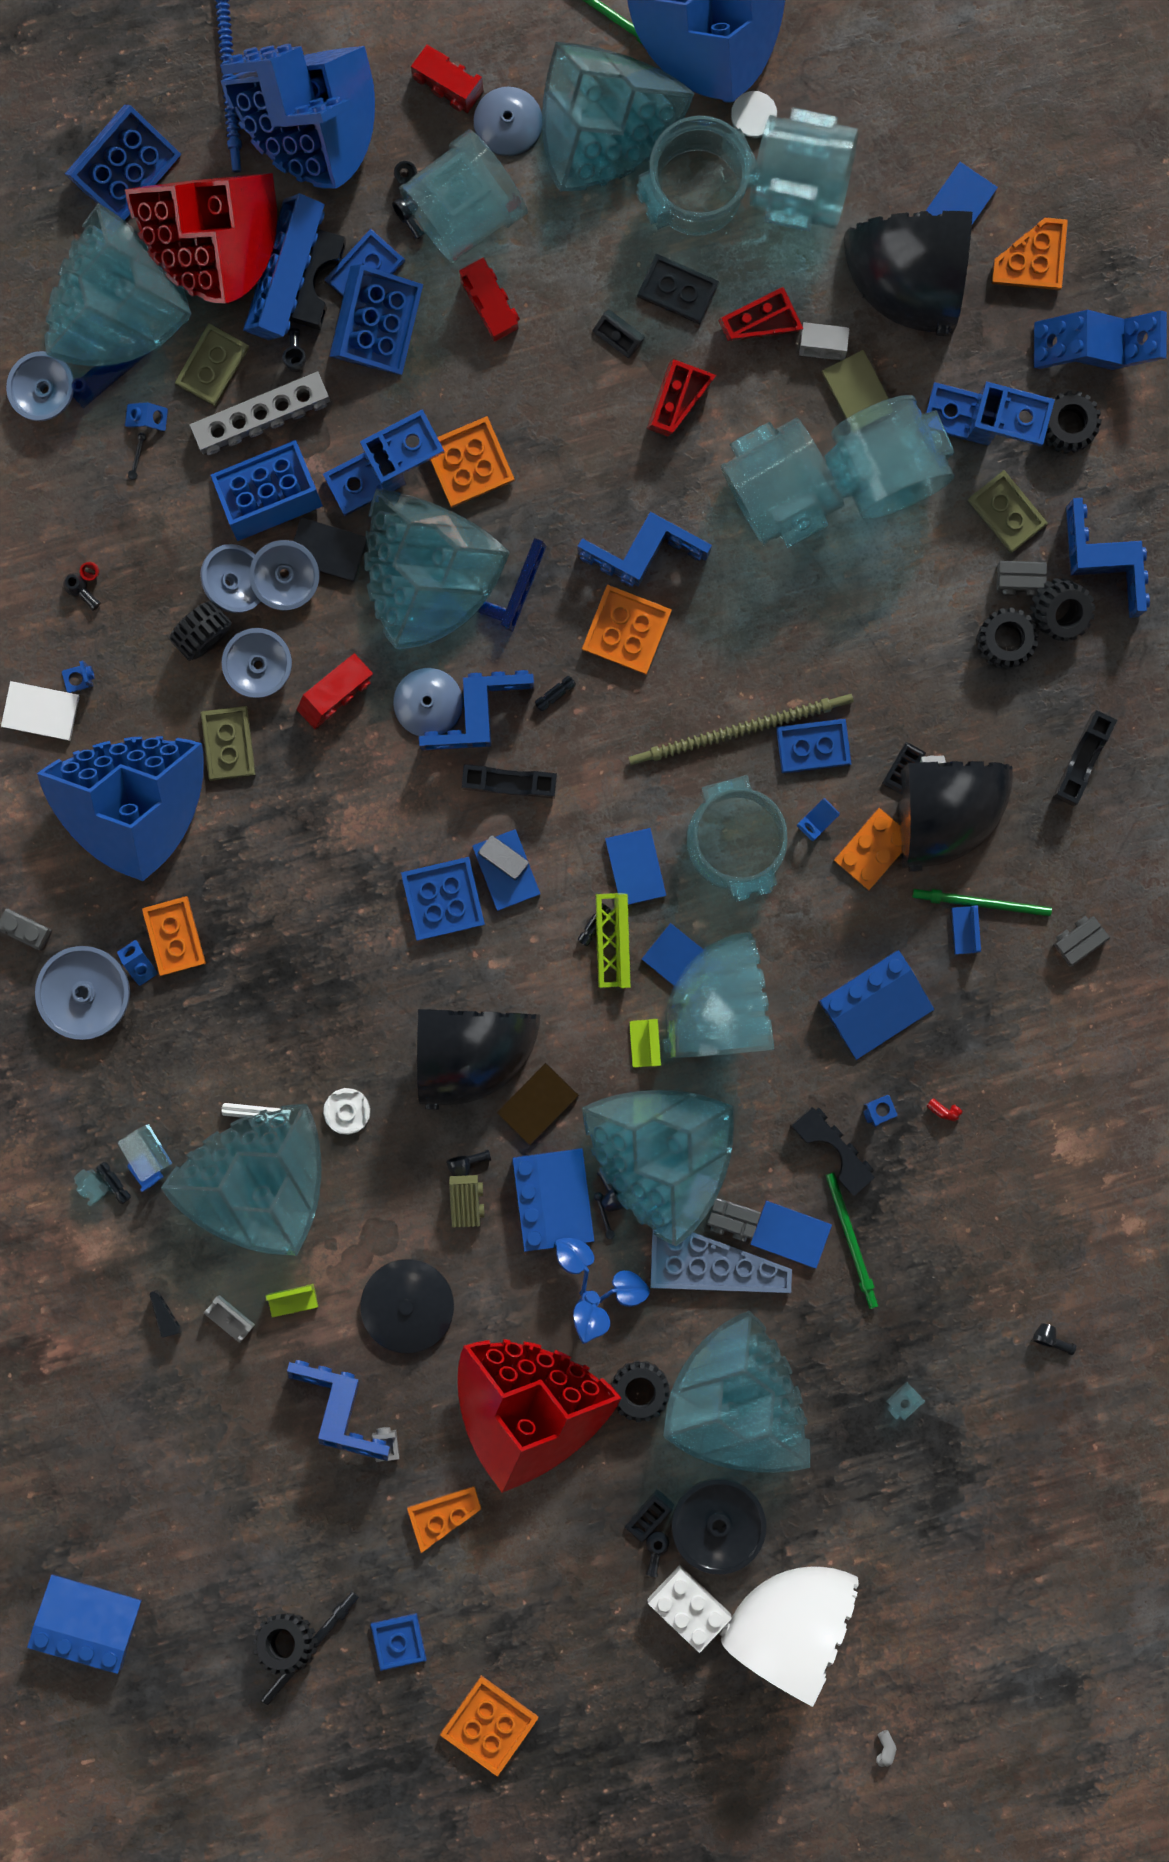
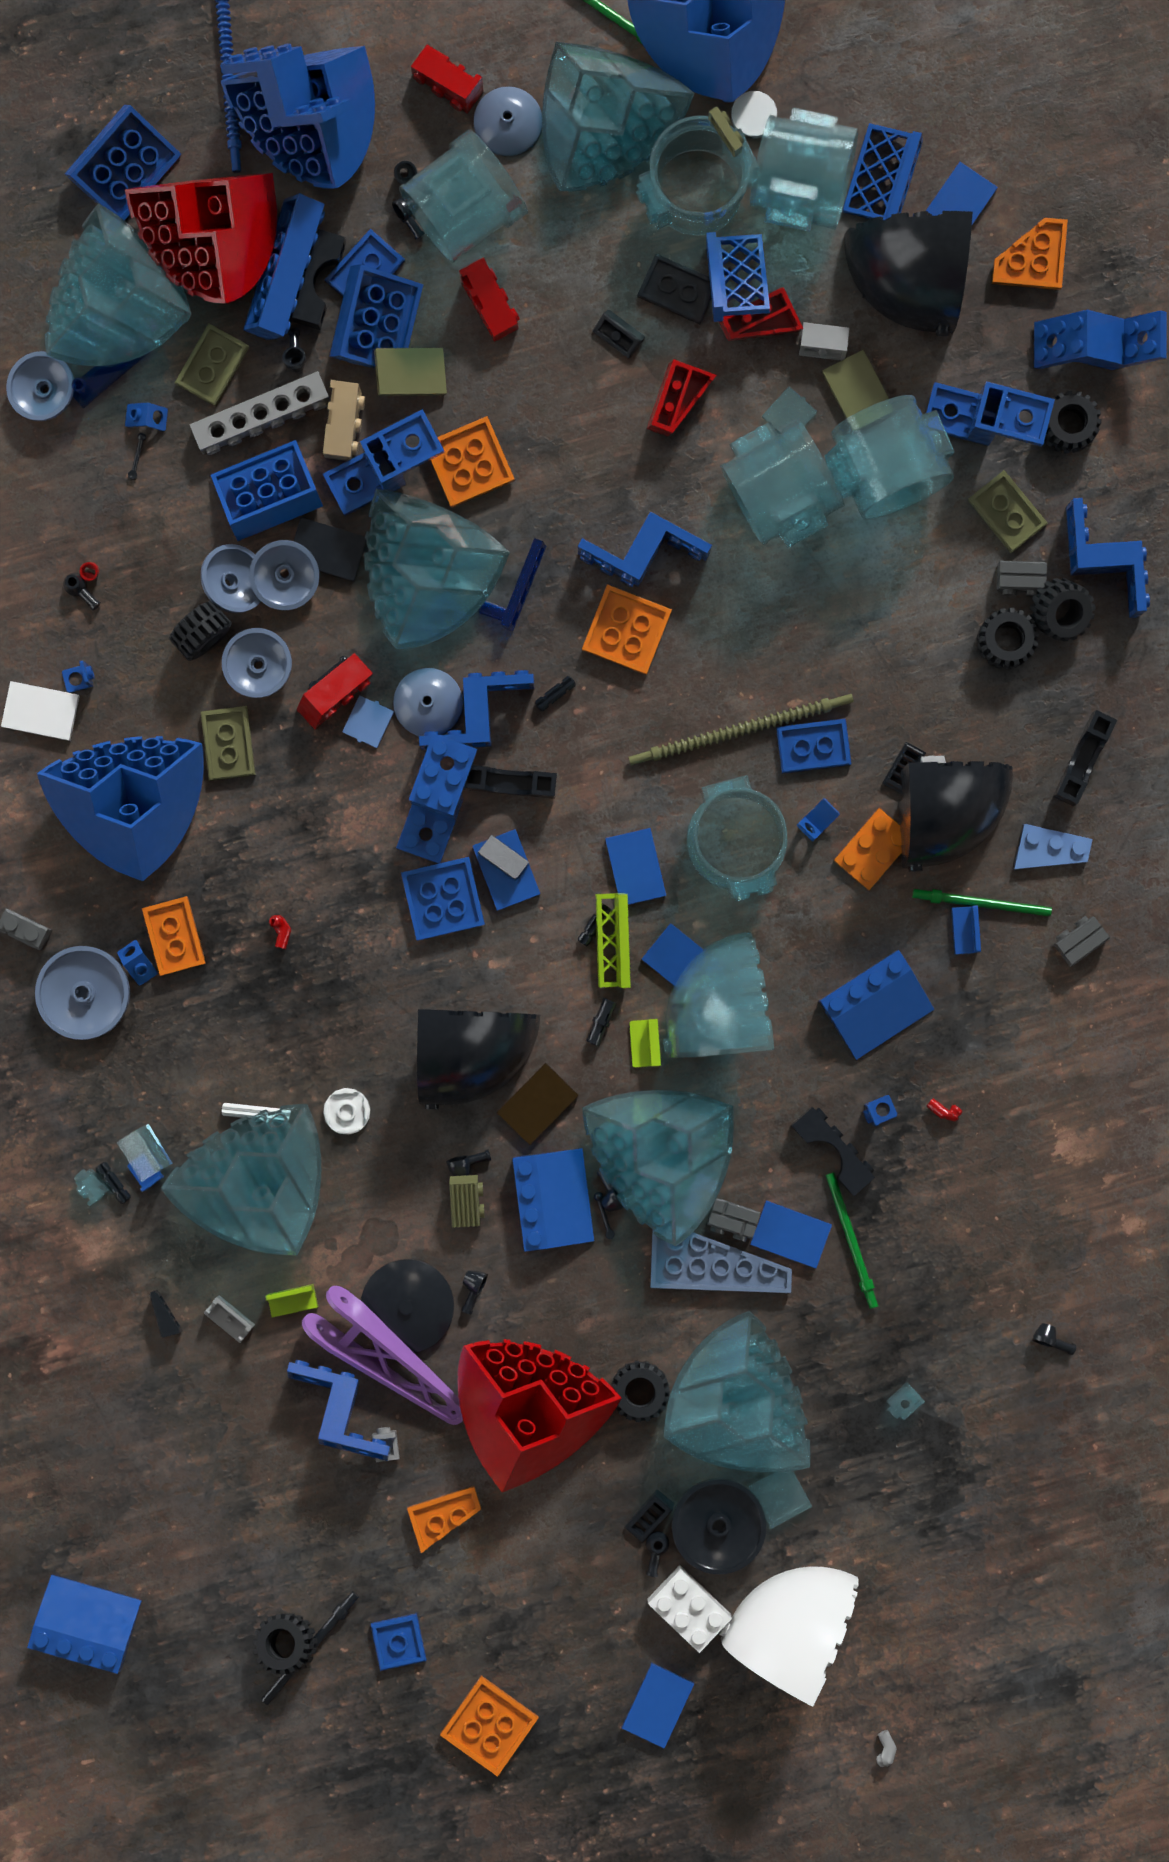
blue plant [555,1238,650,1344] -> none
none -> red arm [269,915,291,949]
none -> medium lavender piece [302,1286,463,1425]
none -> black hinge [309,656,348,689]
none -> tan wedge [323,380,365,461]
none -> medium blue piece [342,695,394,748]
none -> olive tile [374,348,447,396]
none -> blue bracket [396,733,477,864]
none -> black bar [461,1270,488,1315]
none -> black pin [586,998,617,1046]
none -> blue tile [622,1662,694,1748]
none -> blue fence [706,232,770,322]
none -> olive plate [708,106,744,157]
none -> clear light blue tile [748,1464,812,1529]
none -> clear light blue piece [762,386,817,442]
none -> blue fence [843,123,923,220]
none -> medium blue wing [1013,824,1093,870]

